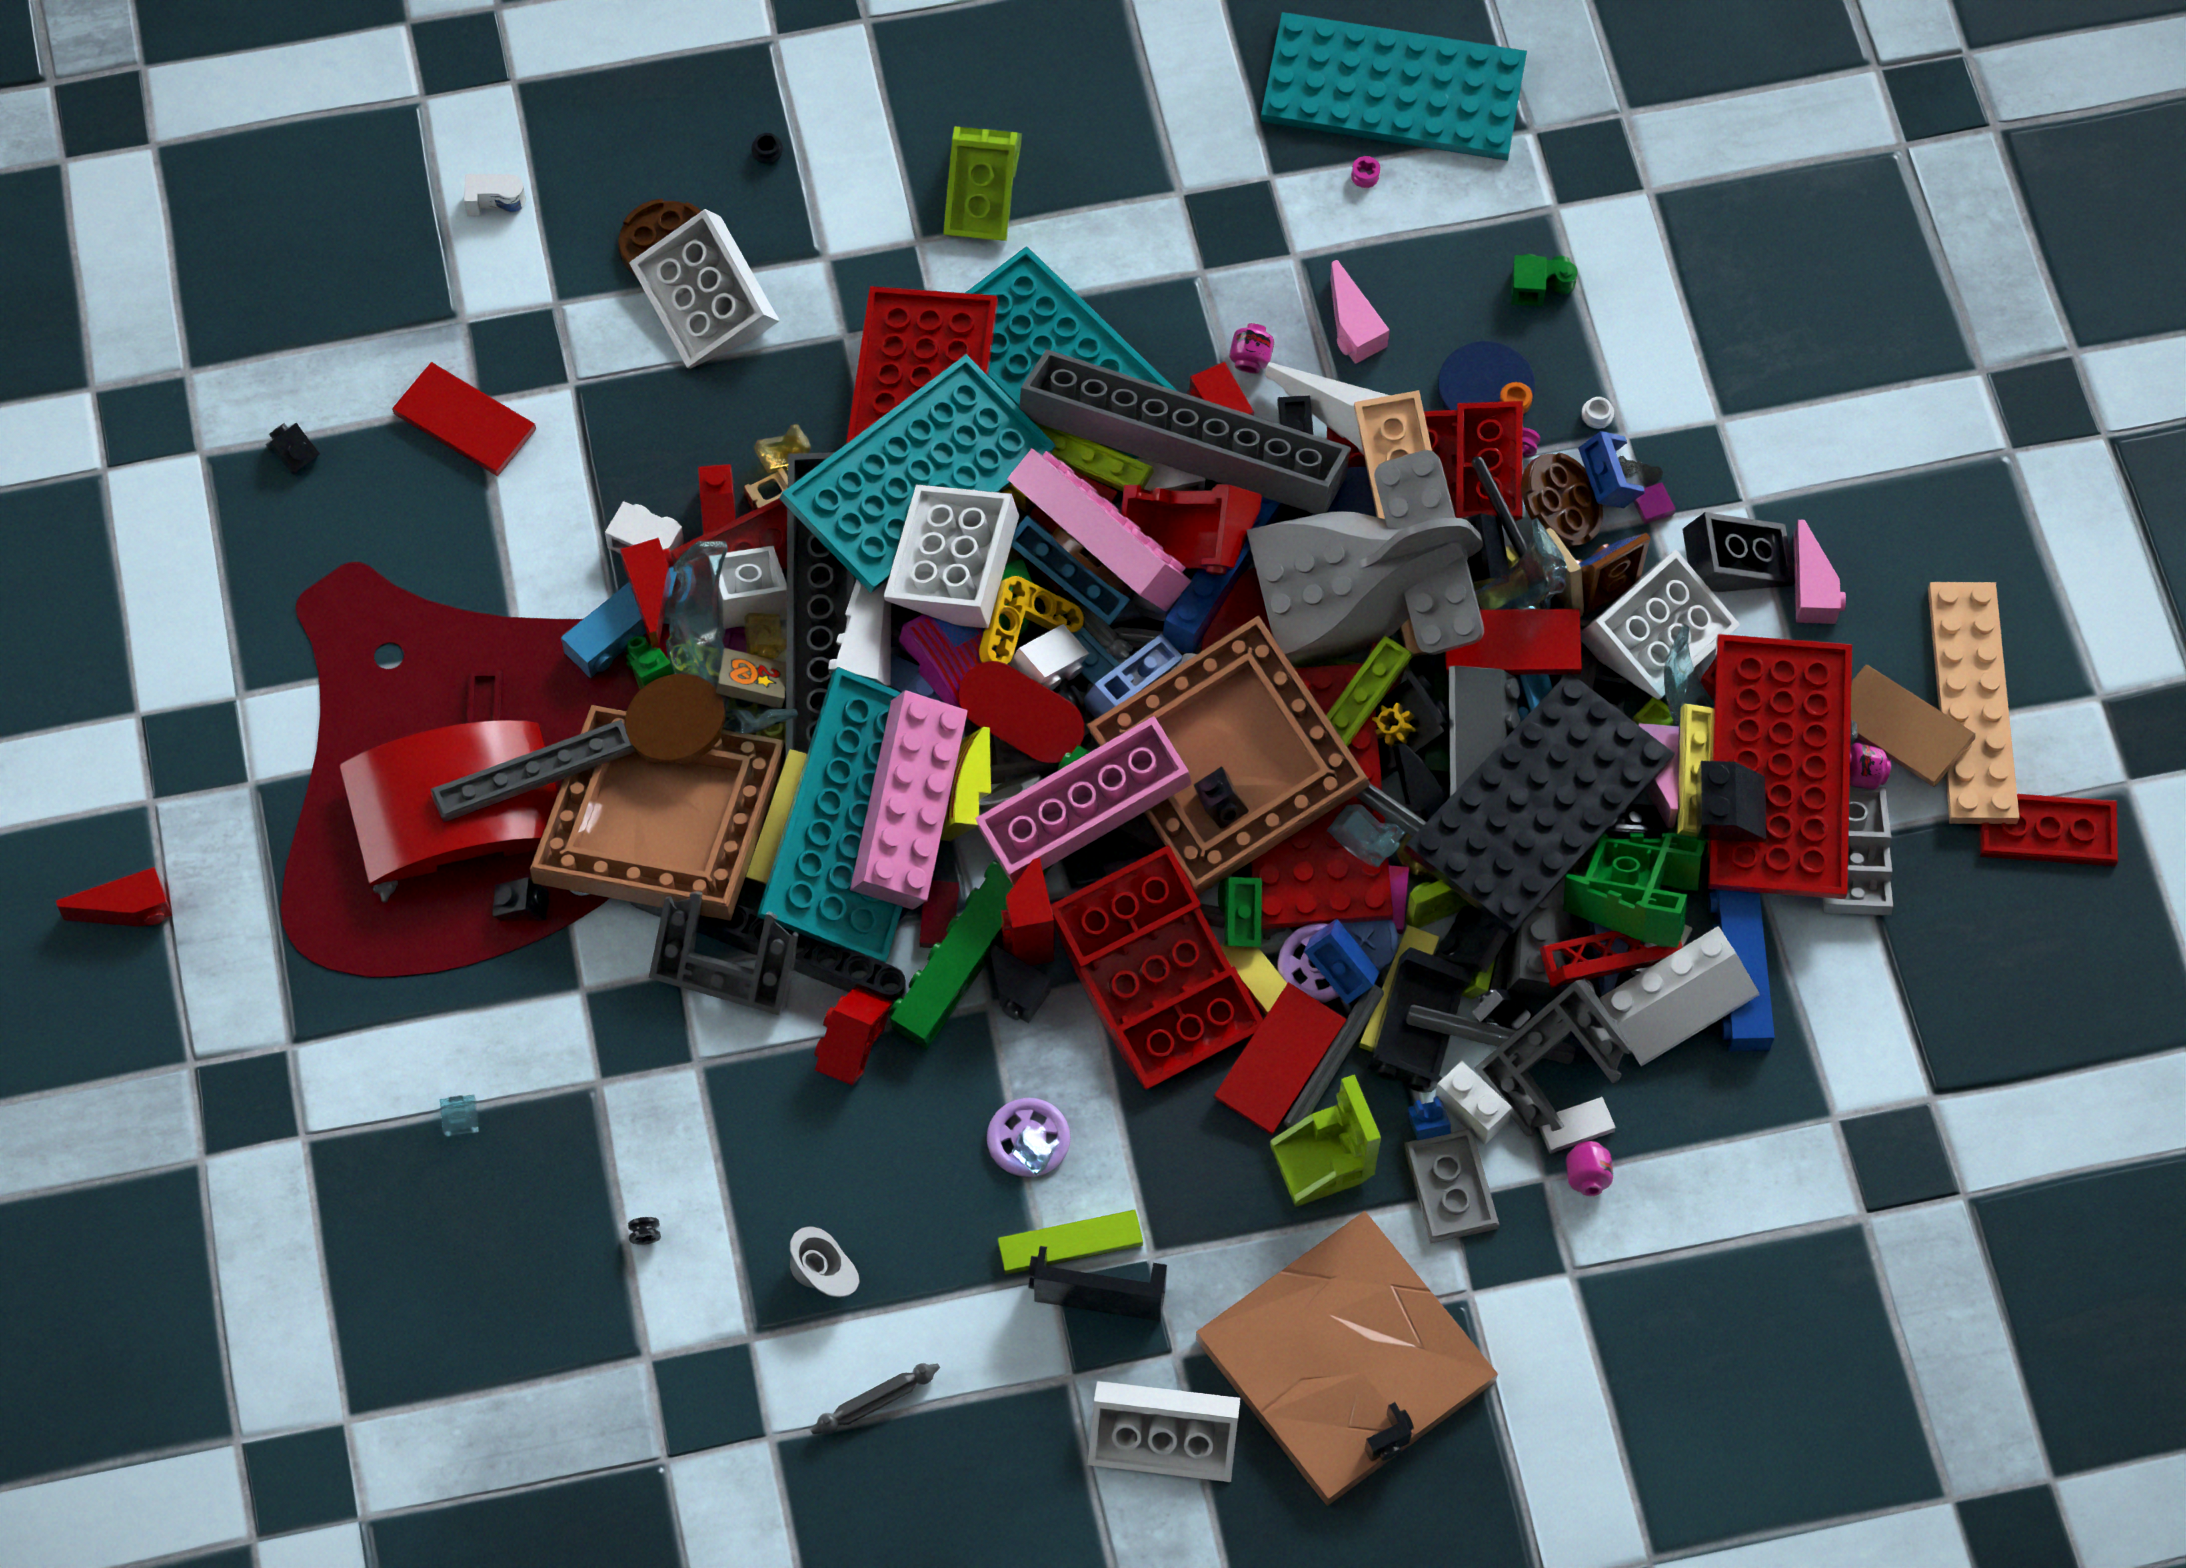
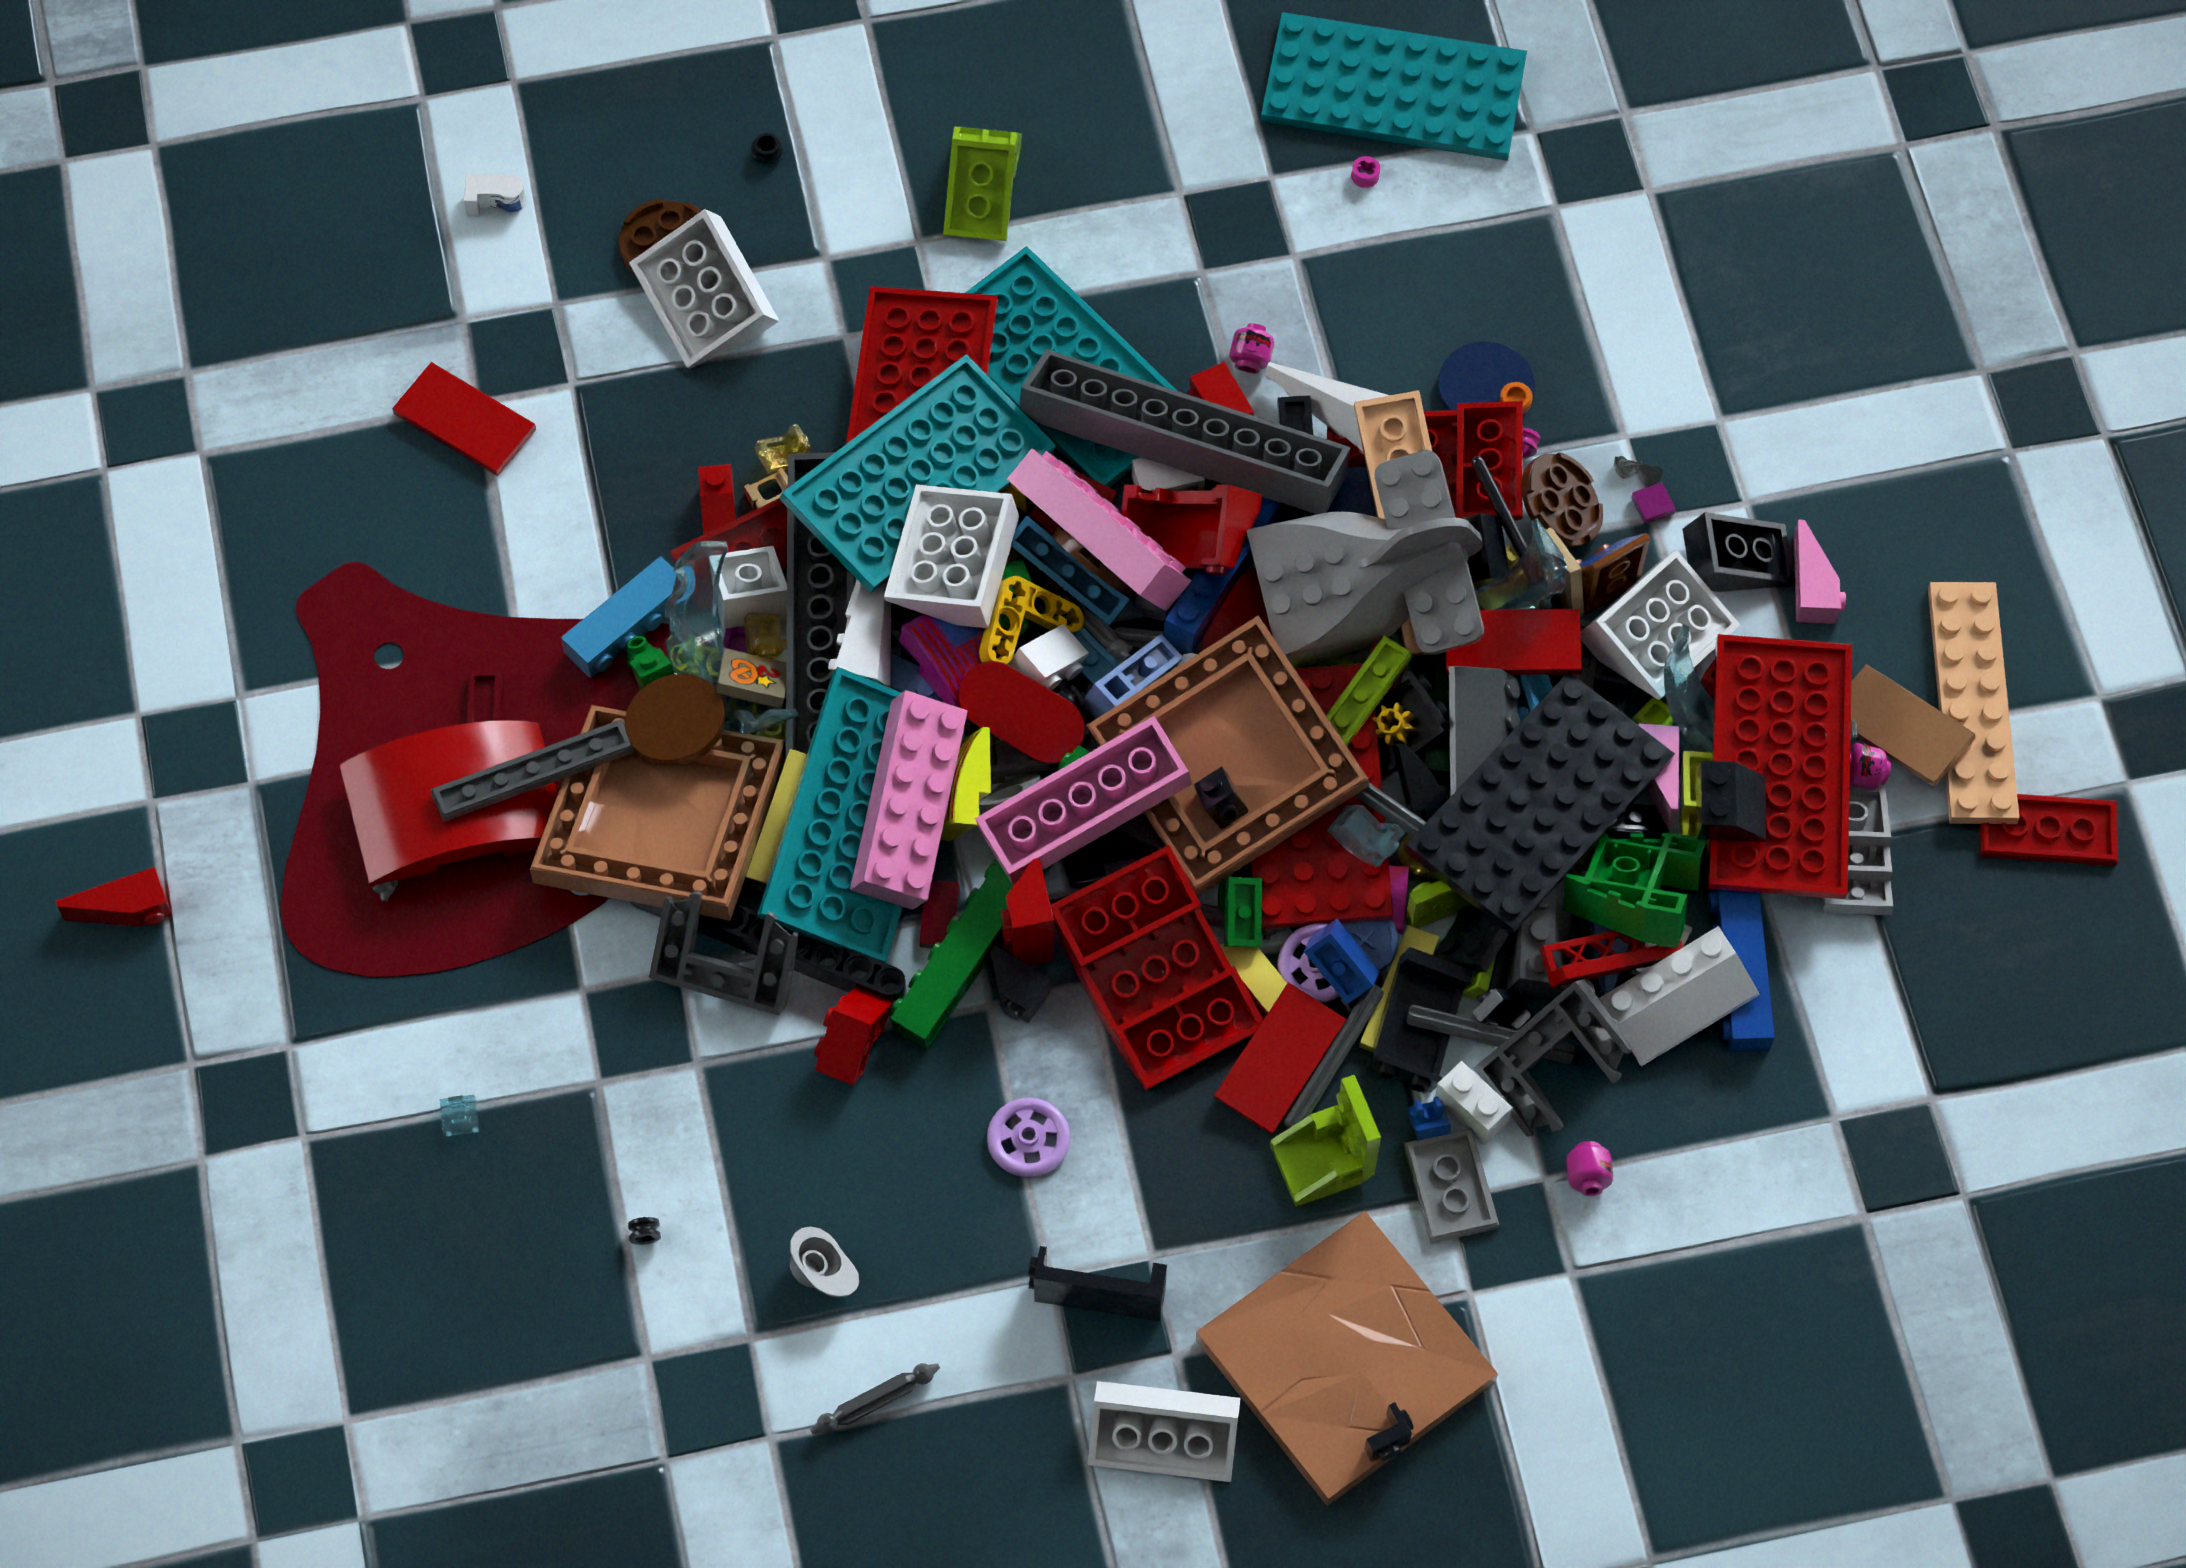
black bracket [265,423,320,474] -> none
black bracket [492,878,549,921] -> none
white brick [605,501,684,554] -> none
red slope [620,537,674,648] -> none
lime tile [998,1209,1143,1275] -> none
clear light blue tile [1012,1127,1059,1176] -> none
lime tile [1036,423,1154,492] -> none
bright pink slope [1330,260,1390,364] -> none
green brick [1511,254,1578,306] -> none
white tile [1539,1097,1616,1154] -> none
blue panel [1578,431,1645,509] -> none
white plate [1581,397,1614,429] -> none
light yellow tile [1677,704,1715,837] -> none

